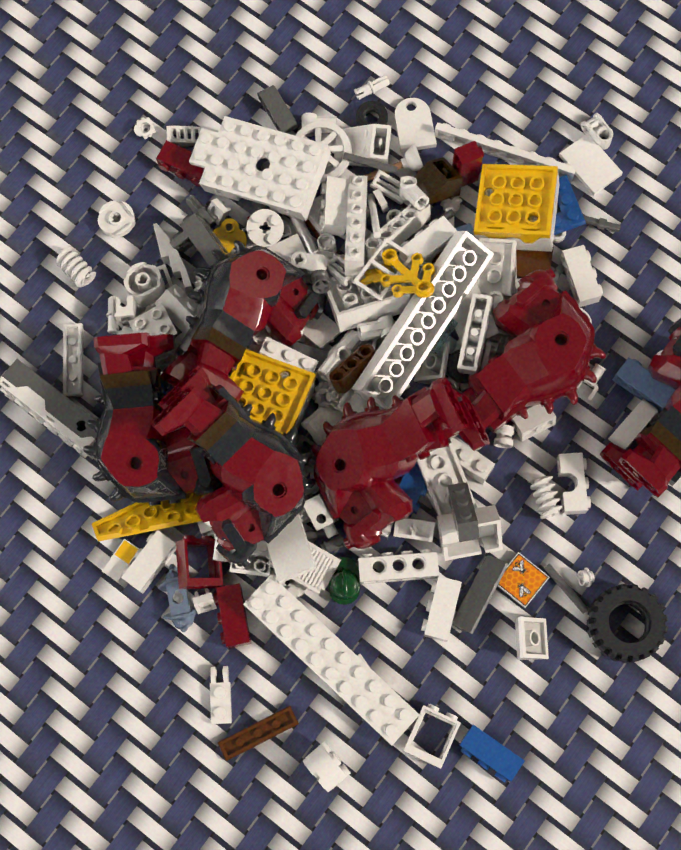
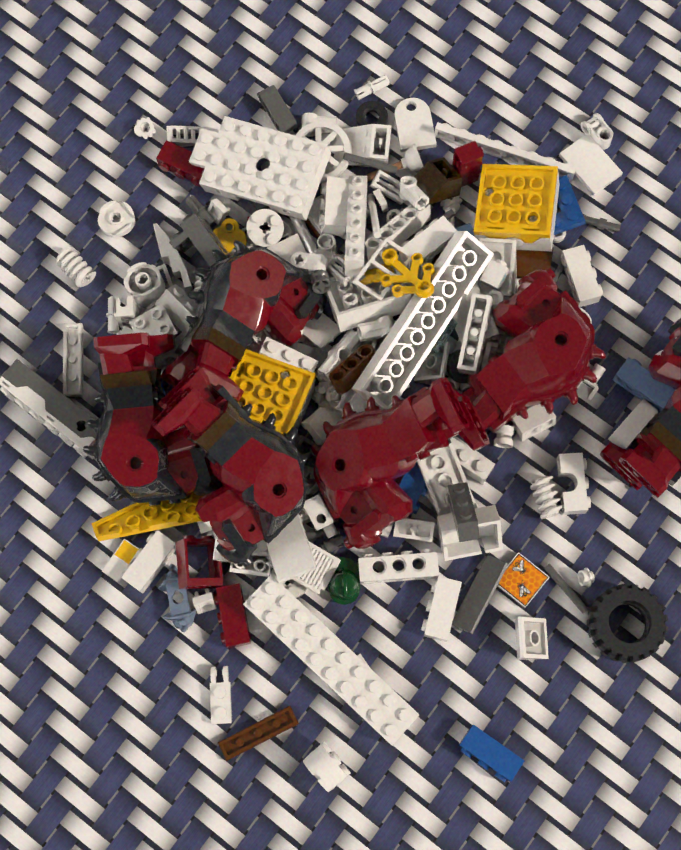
white window [403,703,461,769] -> none
none -> white brick [480,259,509,291]

